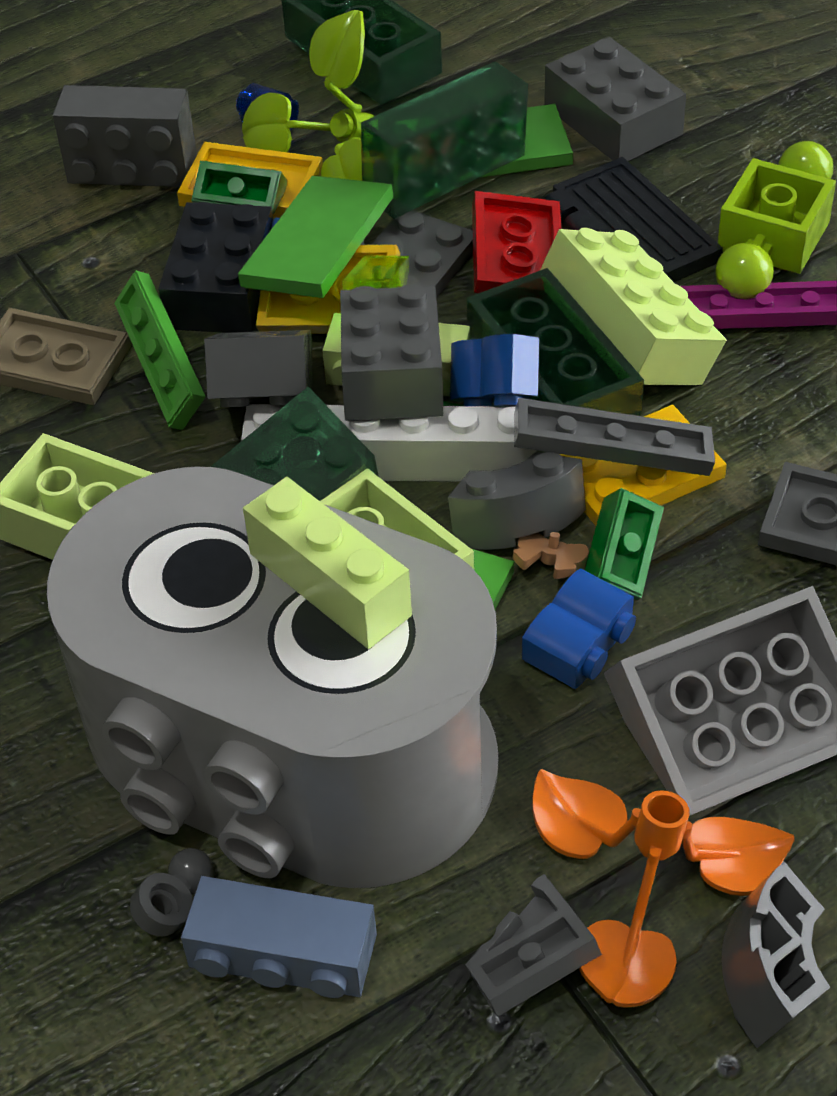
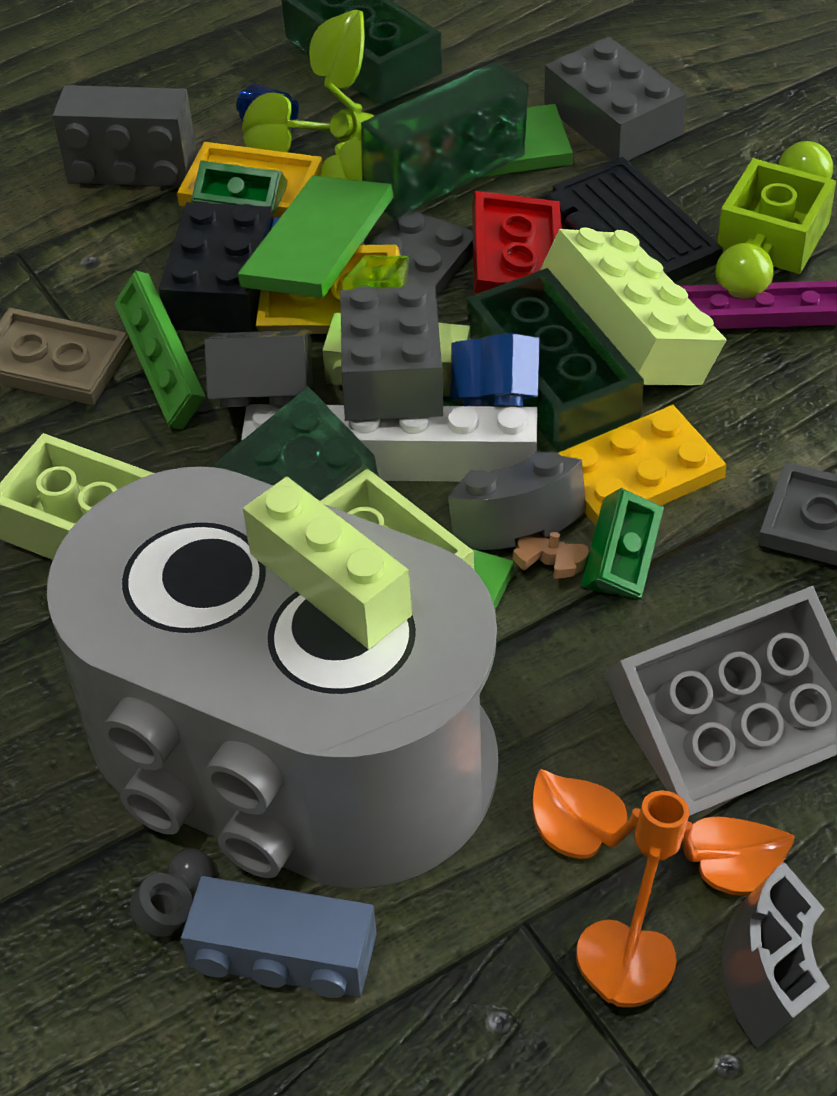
dark grey wing [465,874,602,1017] -> none
dark grey plate [514,398,715,476] -> none
blue brick [522,568,636,689] -> none

